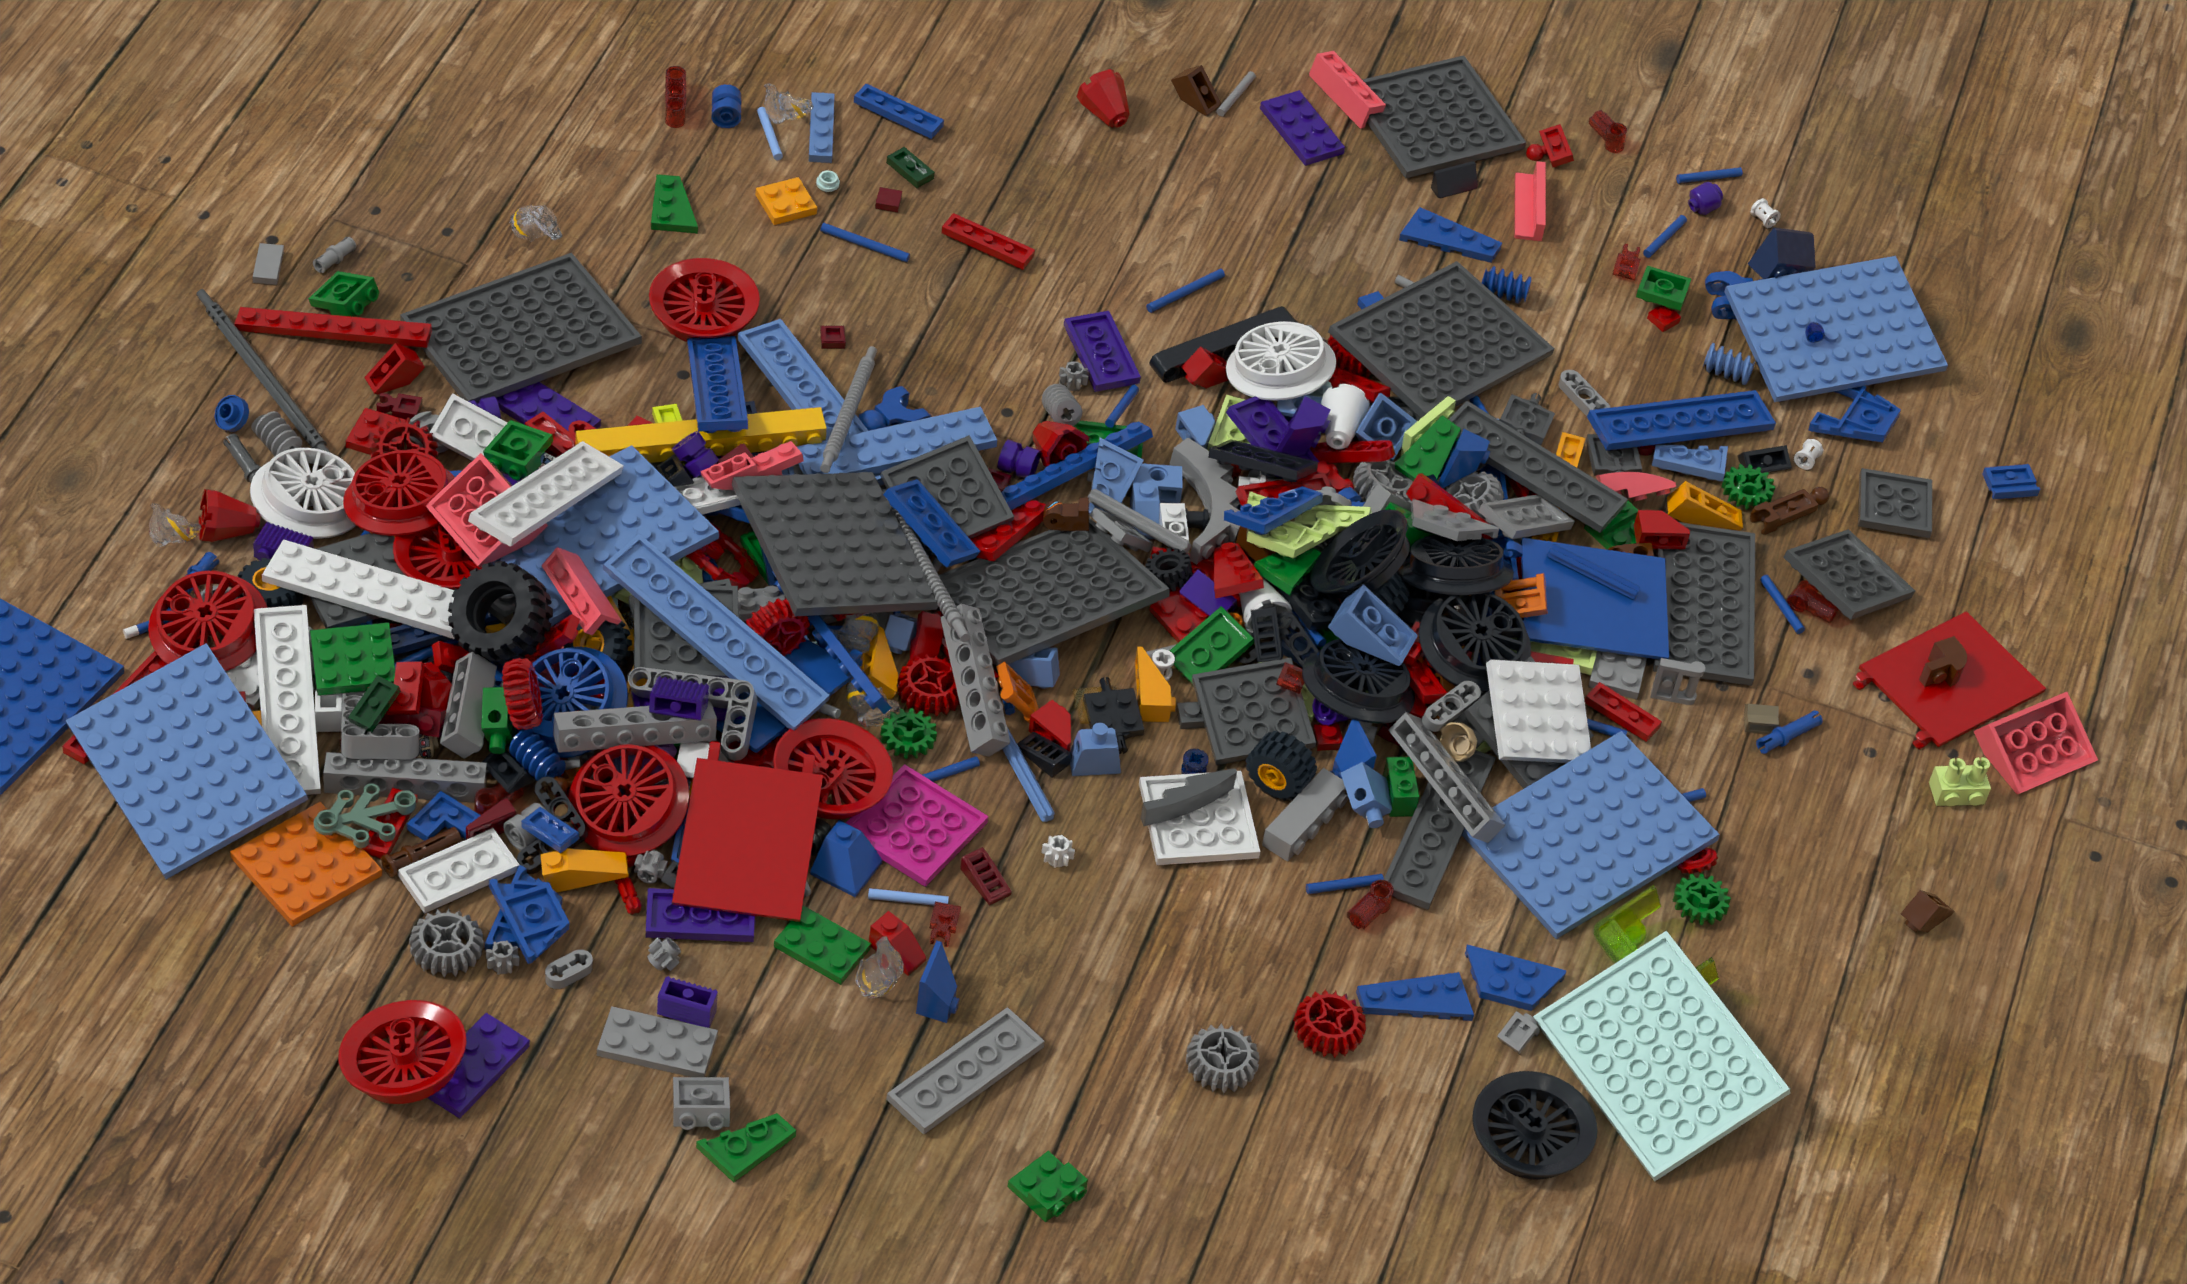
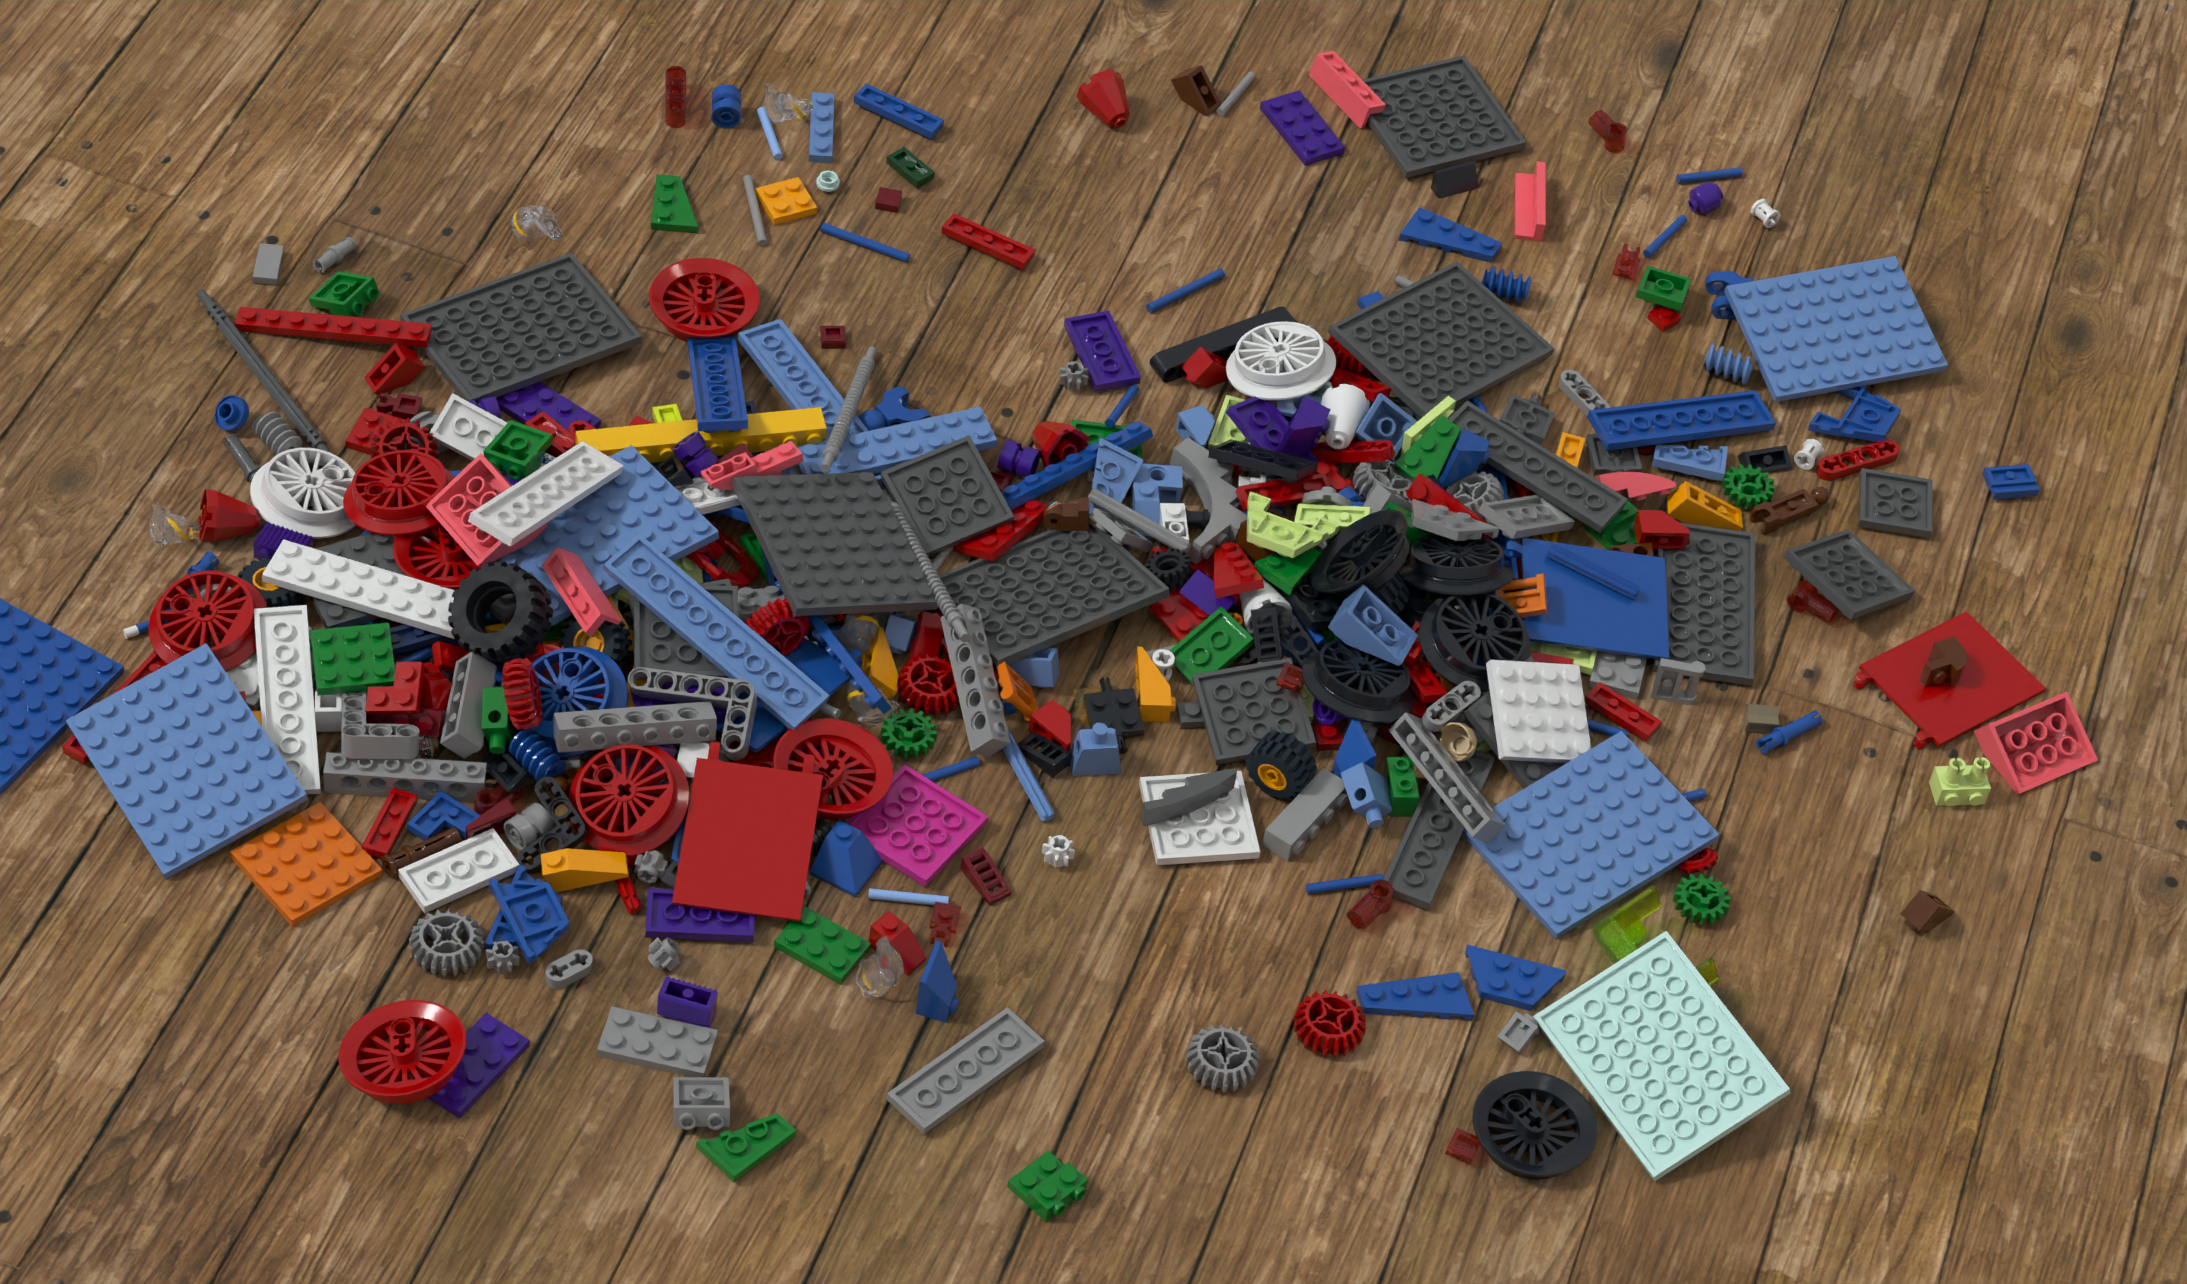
sand green plant [314,783,416,848] -> none
dark green plate [348,675,401,733] -> none
blue plate [521,807,579,853] -> none
red plate [537,614,580,655] -> none
dark purple brick [649,676,709,721] -> none
blue plate [883,479,980,568] -> none
light grey piece [1042,384,1083,426] -> none
clear blue wheel [1181,748,1209,774] -> none
blue wing [1224,486,1323,535] -> none
red plate [1526,124,1574,168] -> none
dark blue slope [1748,227,1816,279] -> none
blue bar [1760,575,1805,634] -> none
clear blue hinge [1805,322,1825,343] -> none
none -> light grey bar [743,175,768,246]
none -> clear red plate [1445,1128,1481,1165]
none -> red beam [1816,439,1900,481]

